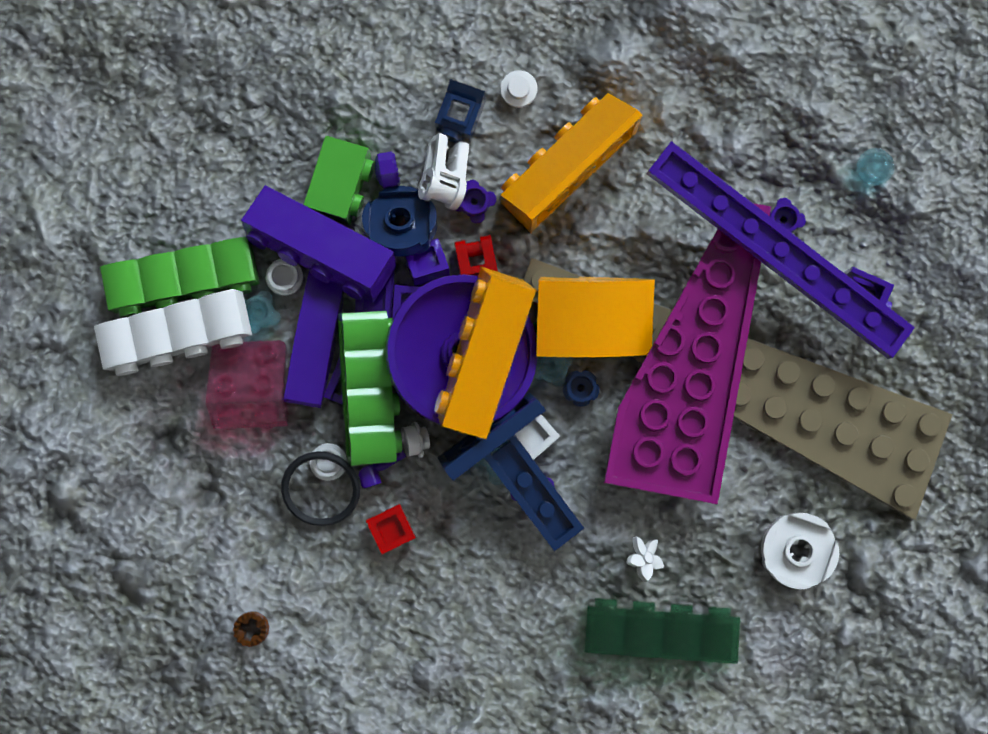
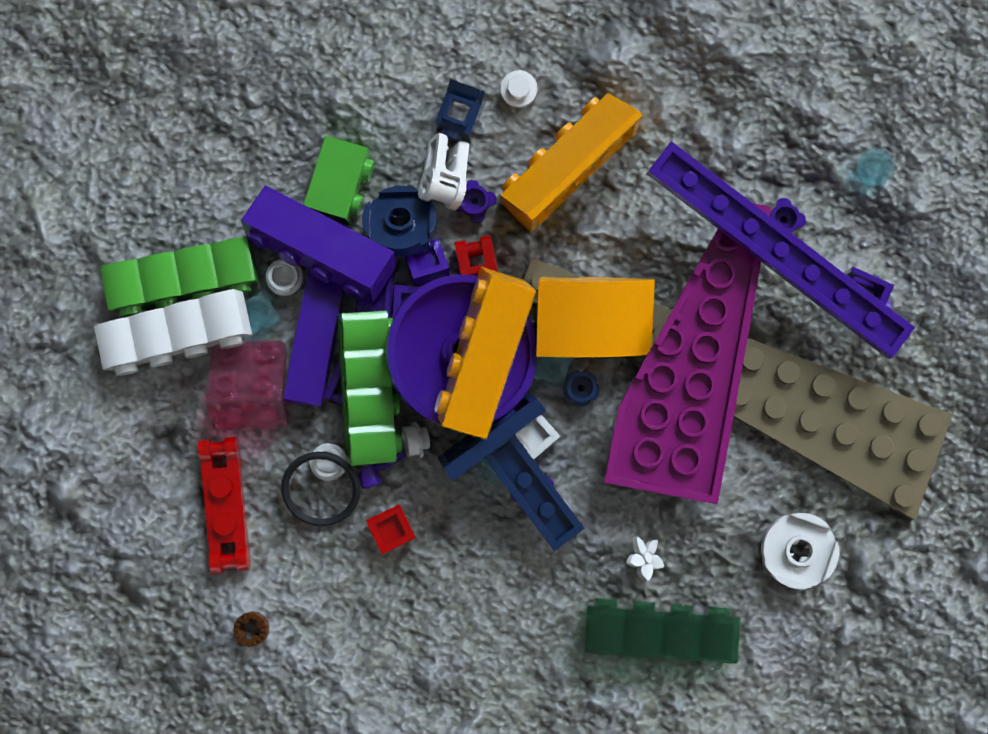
dark purple tile [374,151,400,189] -> none
none -> red plate [198,436,251,575]

